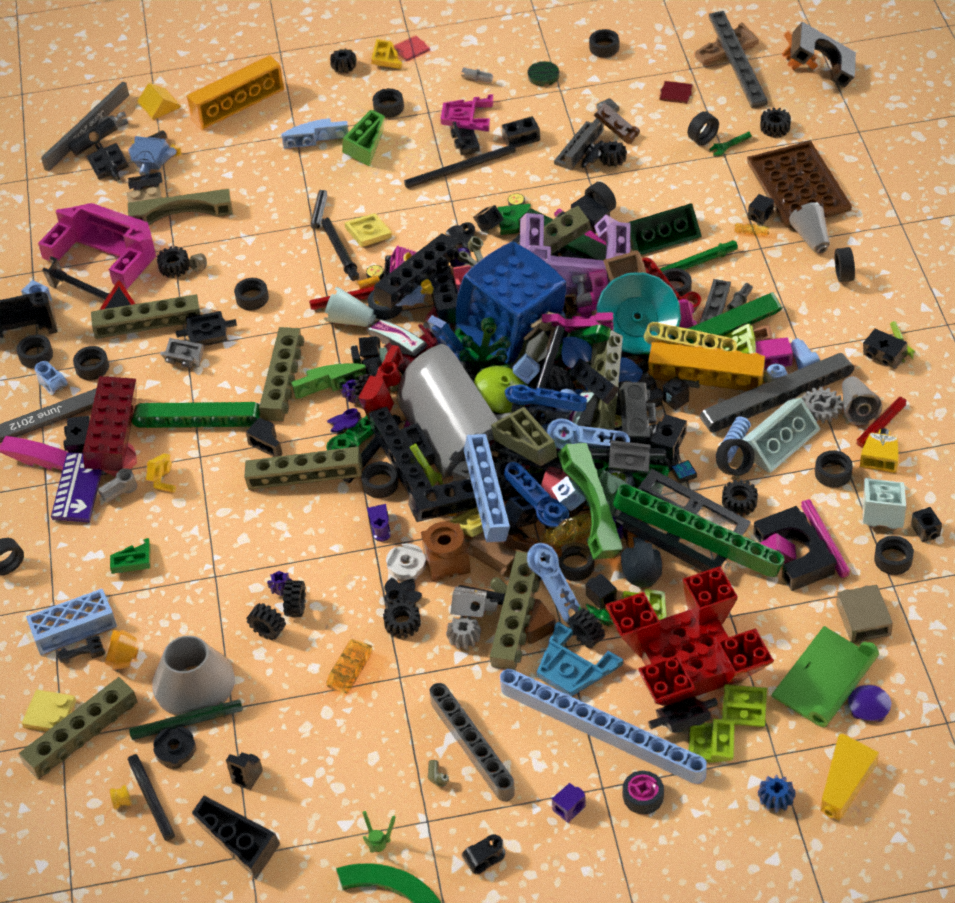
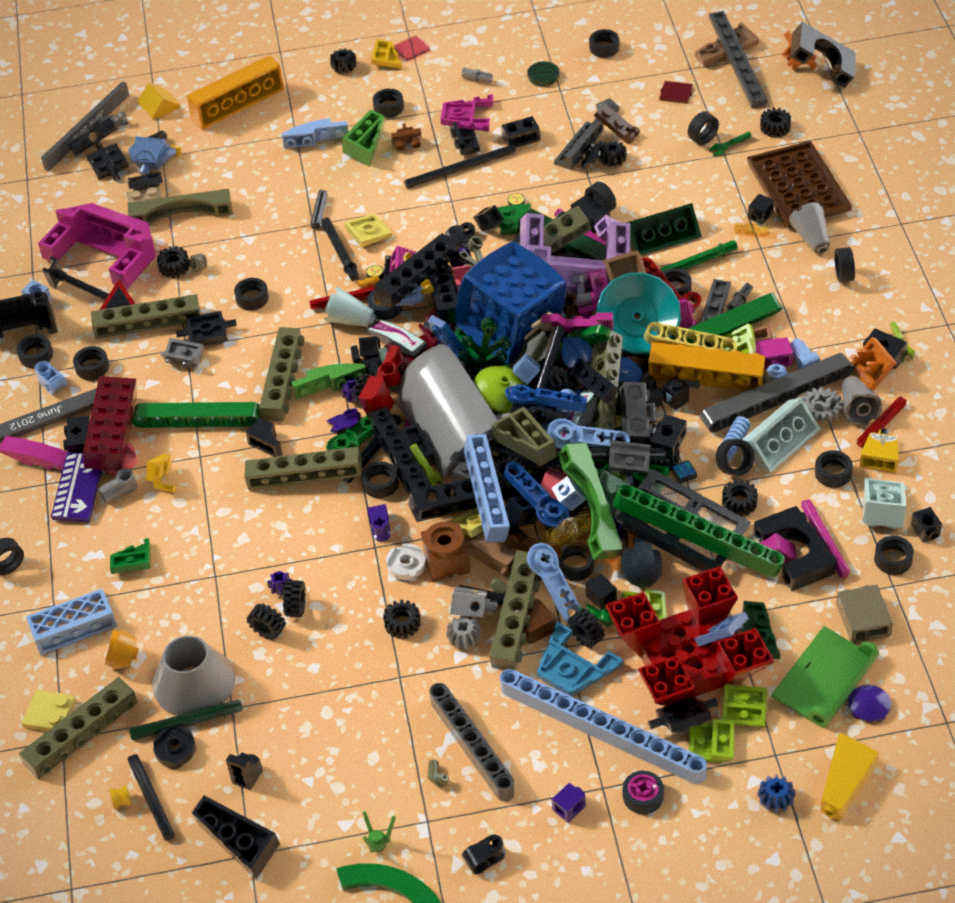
black hinge [57,636,106,664] -> none
clear yellow beam [326,638,372,694] -> none
black plate [384,577,422,606] -> none
none -> dark orange hips [391,123,422,151]
none -> medium blue wing [695,612,749,646]
none -> dark green wing [740,601,781,660]
none -> orange plate [851,337,897,391]

